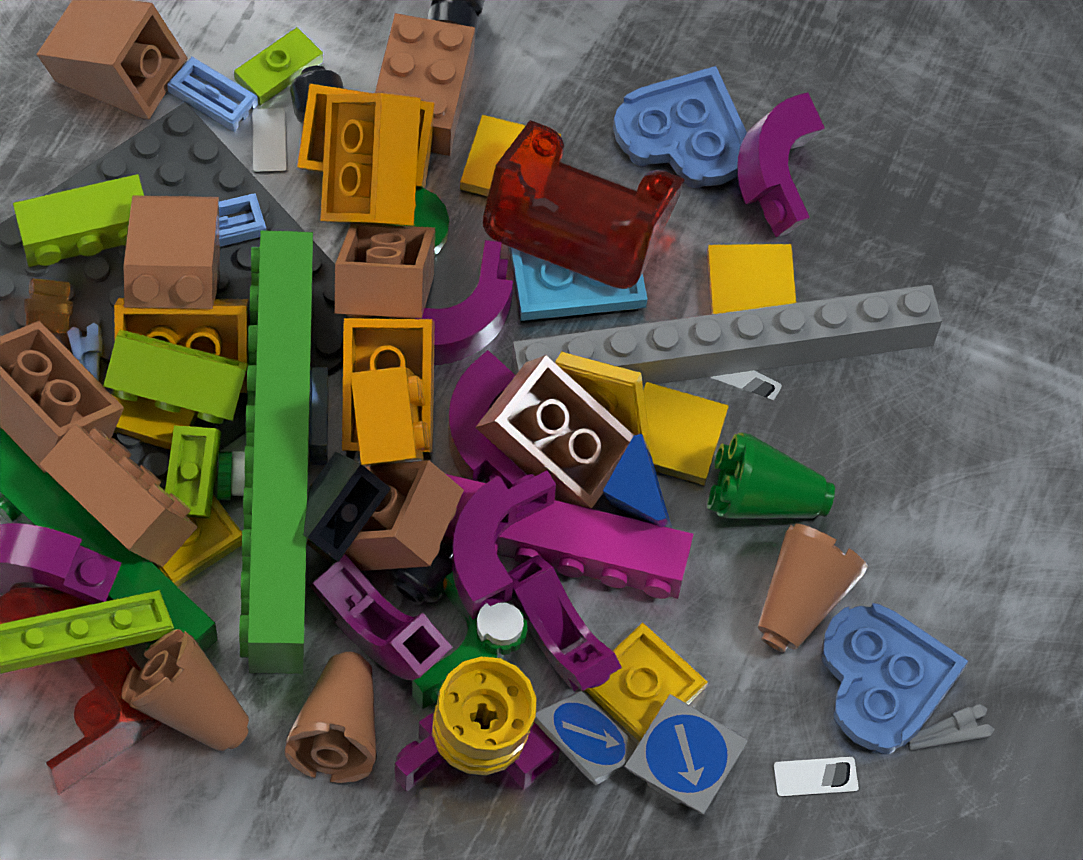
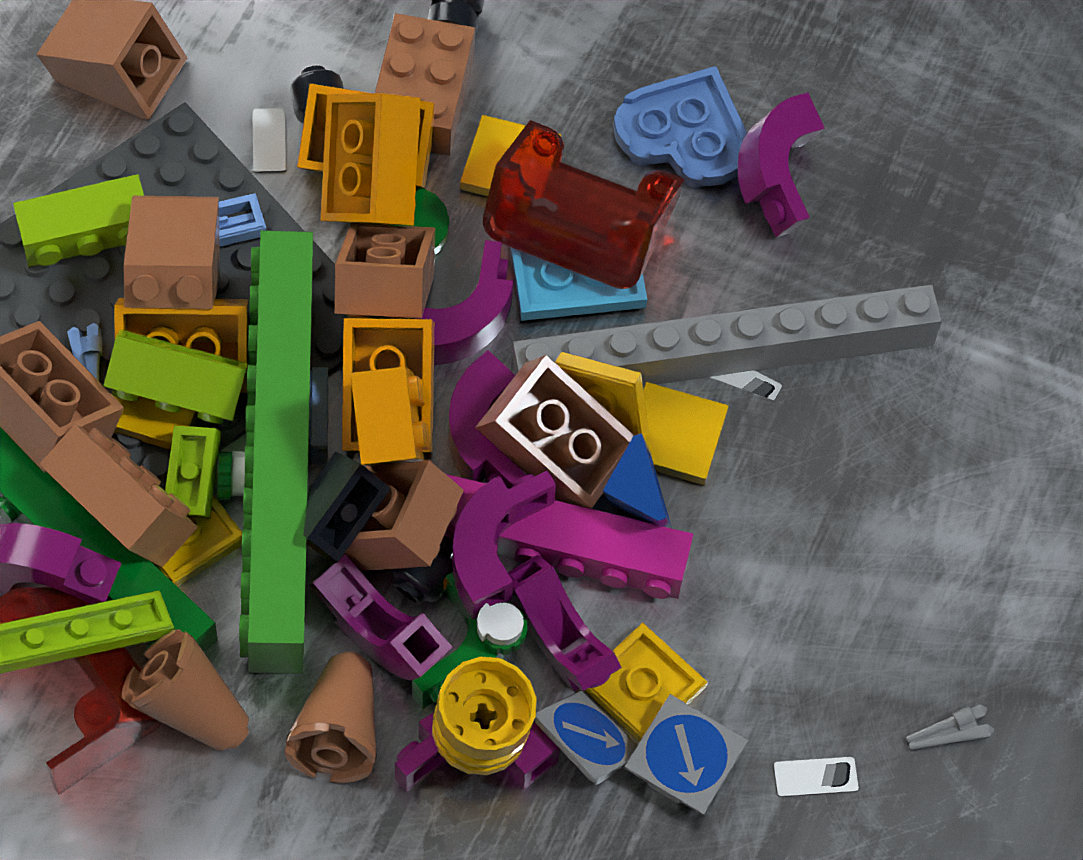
clear orange piece [24,278,73,333] -> none
light blue tile [167,57,258,132] -> none
lime plate [234,27,323,106] -> none
yellow tile [707,244,796,315] -> none
green cone [707,432,835,518] -> none
nougat cone [758,523,868,653] -> none
medium blue plate [821,603,968,755] -> none

